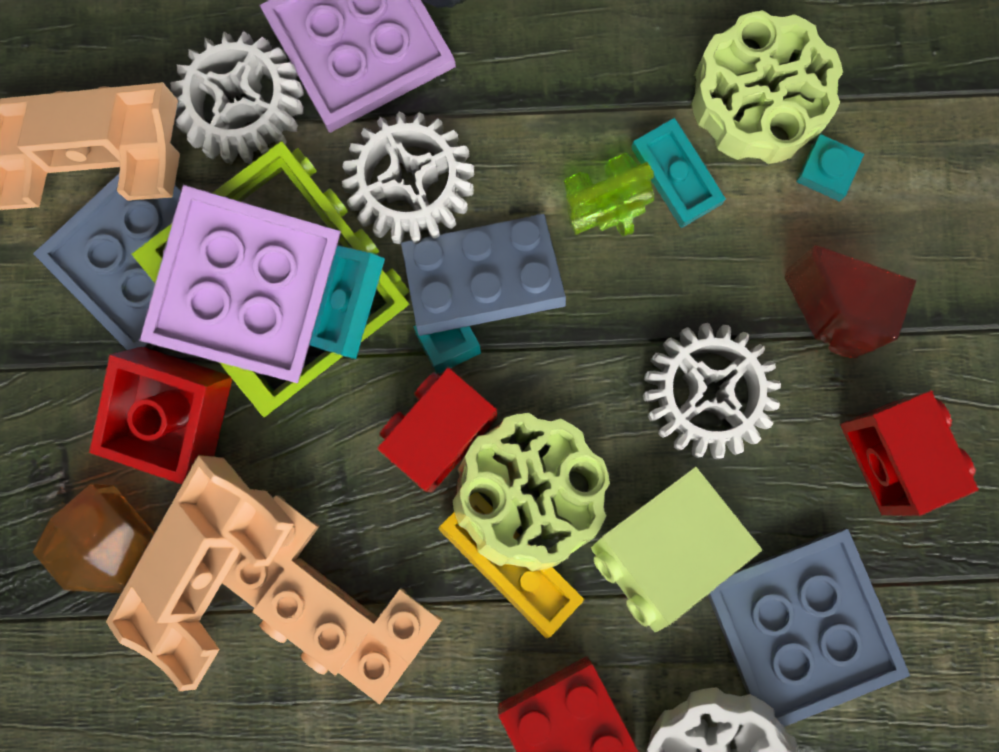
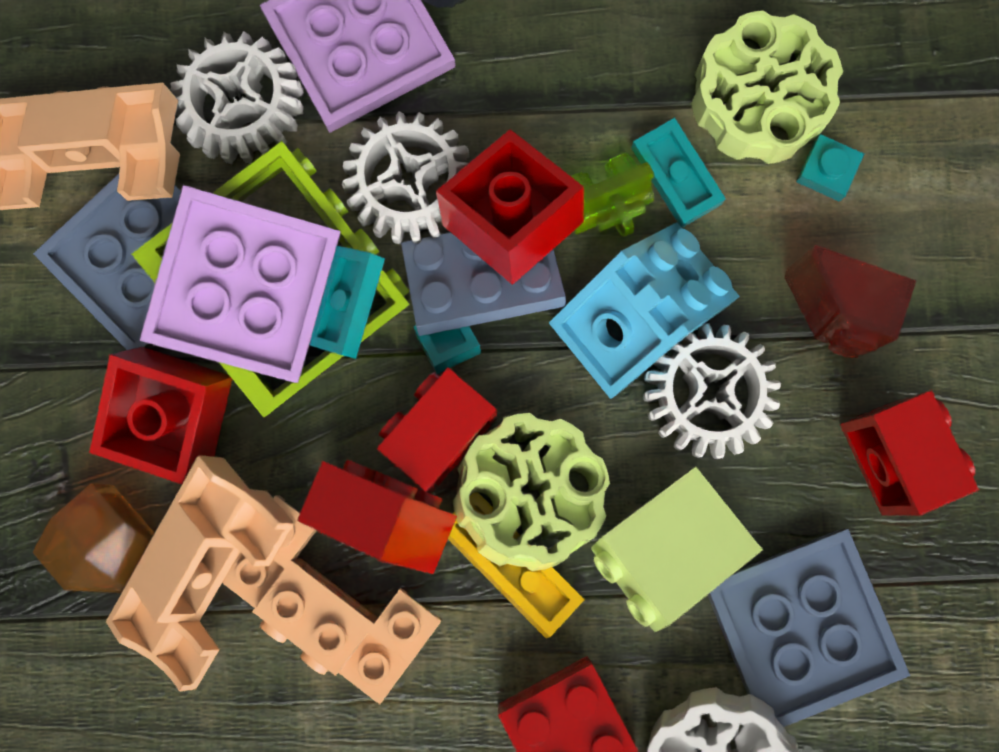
none -> red brick [297,459,457,574]
none -> red brick [436,129,584,285]
none -> medium azure bracket [549,222,740,399]

